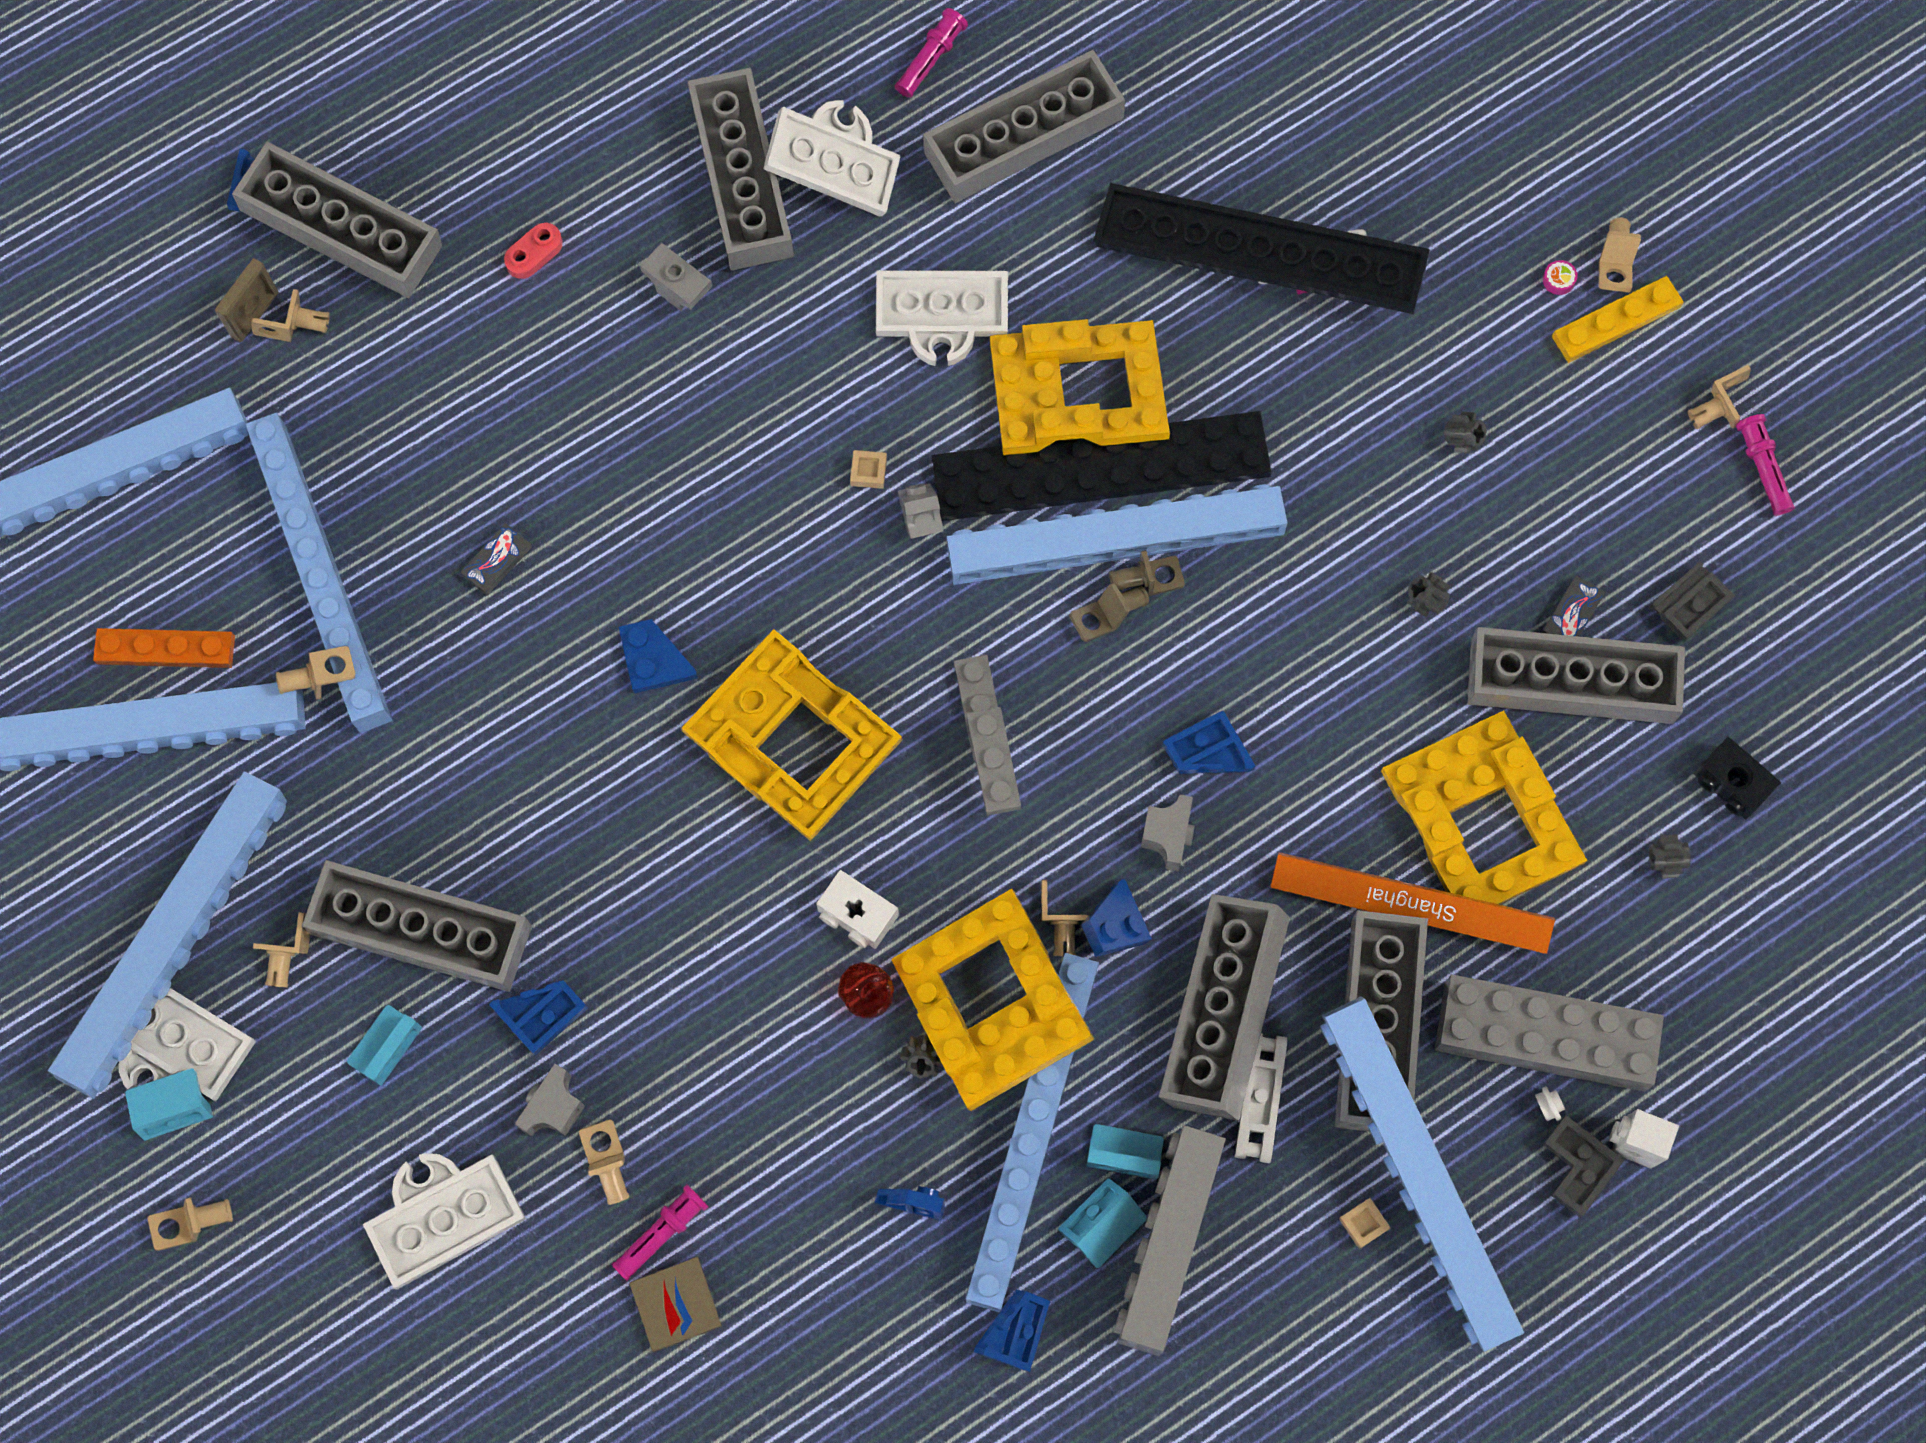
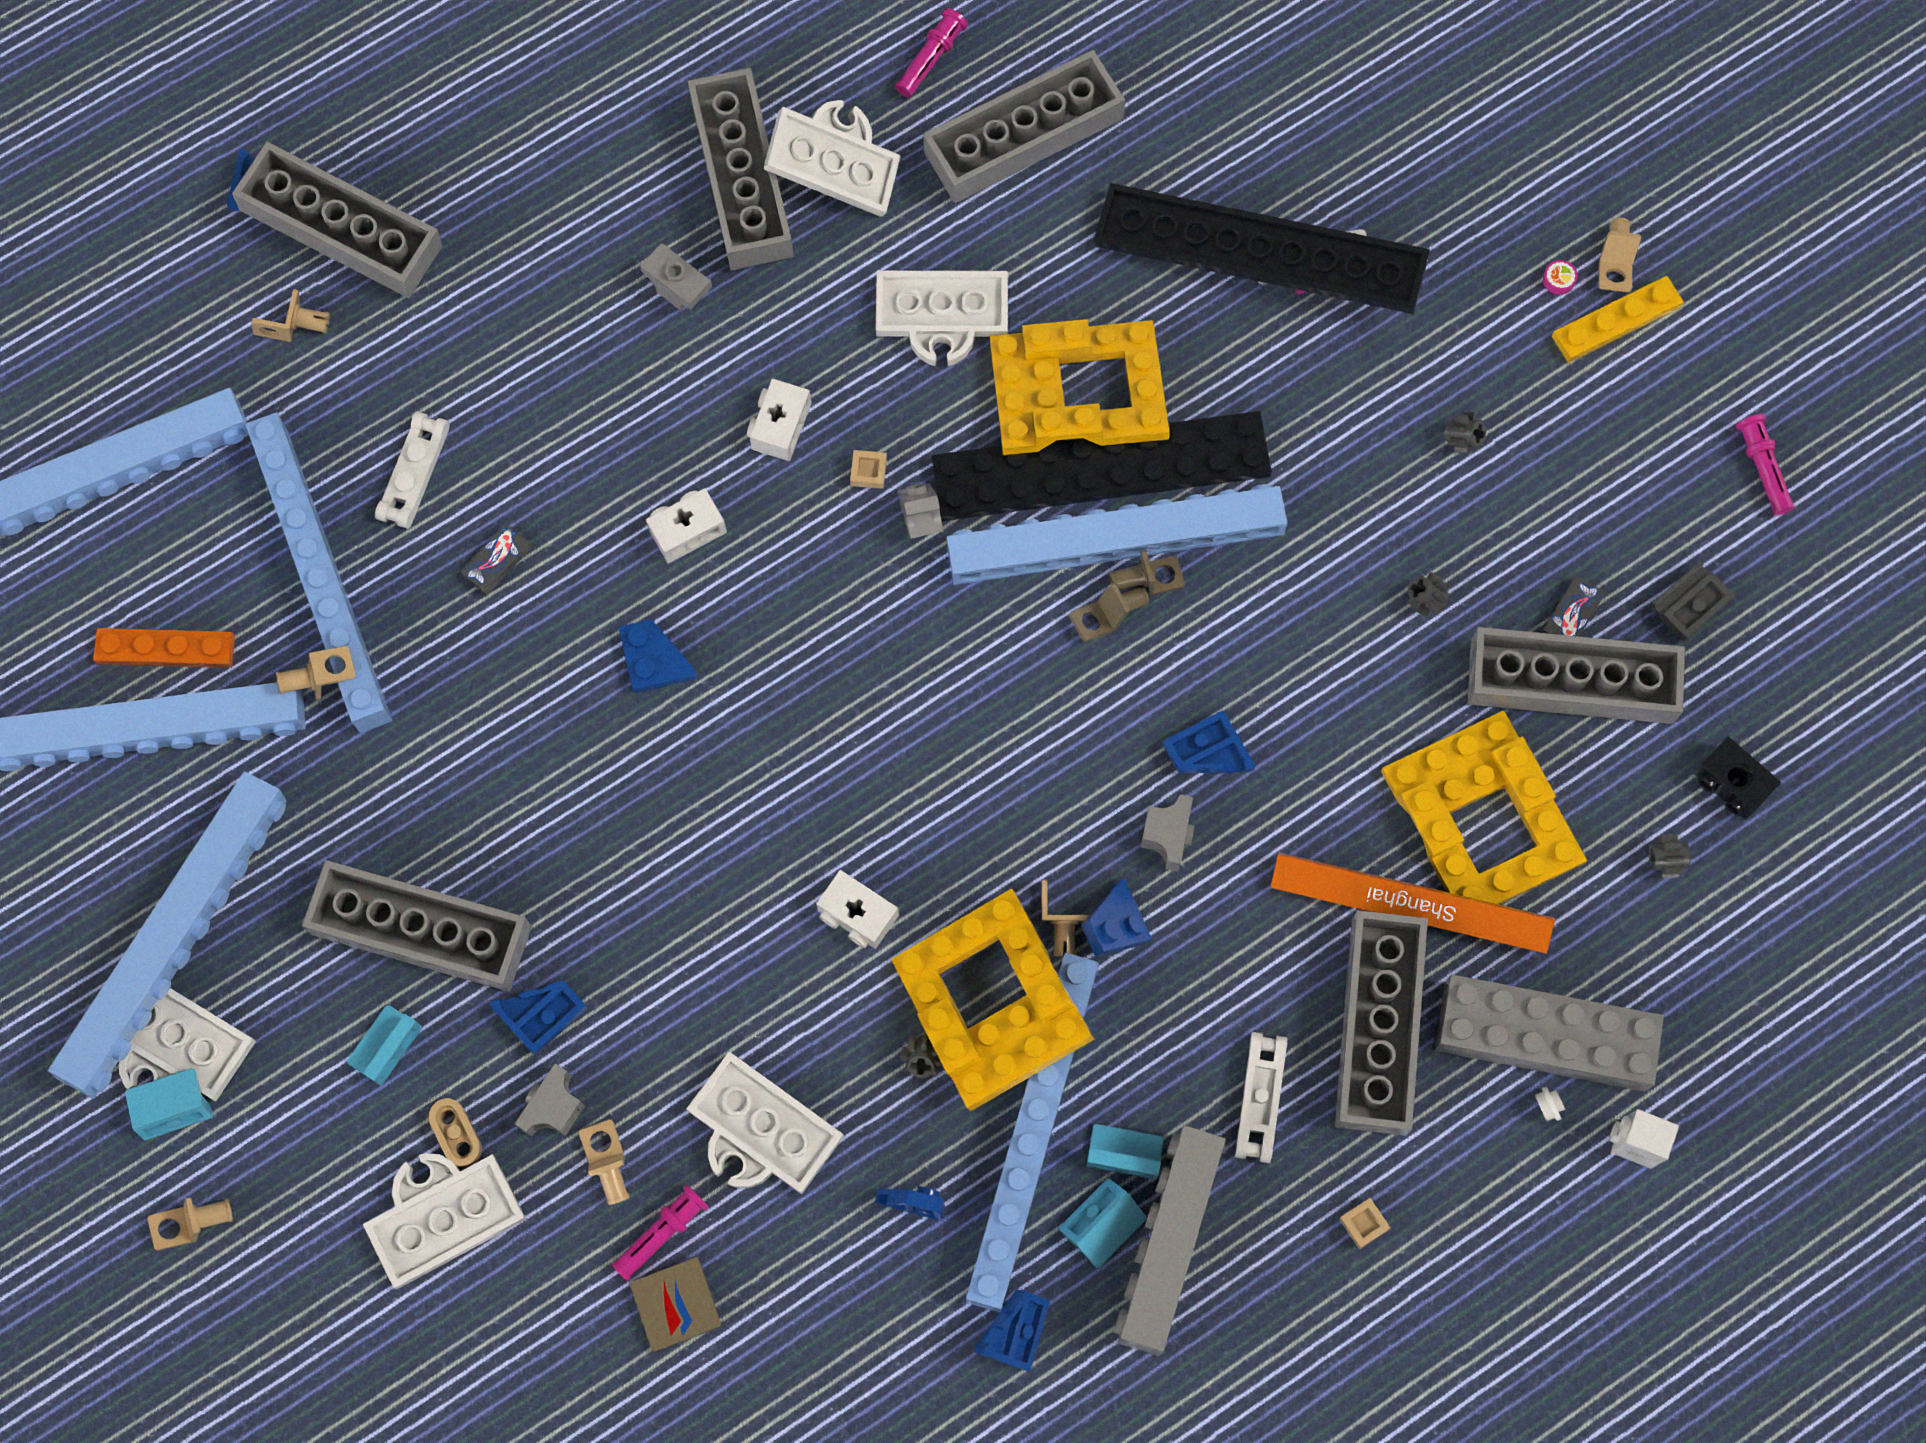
dark tan tile [215,258,278,343] -> none
tan bracket [253,912,310,987] -> none
coral plate [504,223,563,279] -> none
yellow piece [681,629,902,841] -> none
clear red hair [838,962,894,1019] -> none
light grey bracket [954,655,1021,816] -> none
light grey brick [1159,894,1290,1121] -> none
light blue brick [1320,997,1524,1352] -> none
dark grey plate [1543,1115,1625,1218] -> none
tan bracket [1688,365,1751,429] -> none
none -> white plate [375,411,450,529]
none -> tan plate [429,1098,482,1168]
none -> white brick [646,488,727,564]
none -> white plate [687,1052,844,1195]
none -> white brick [747,379,812,461]

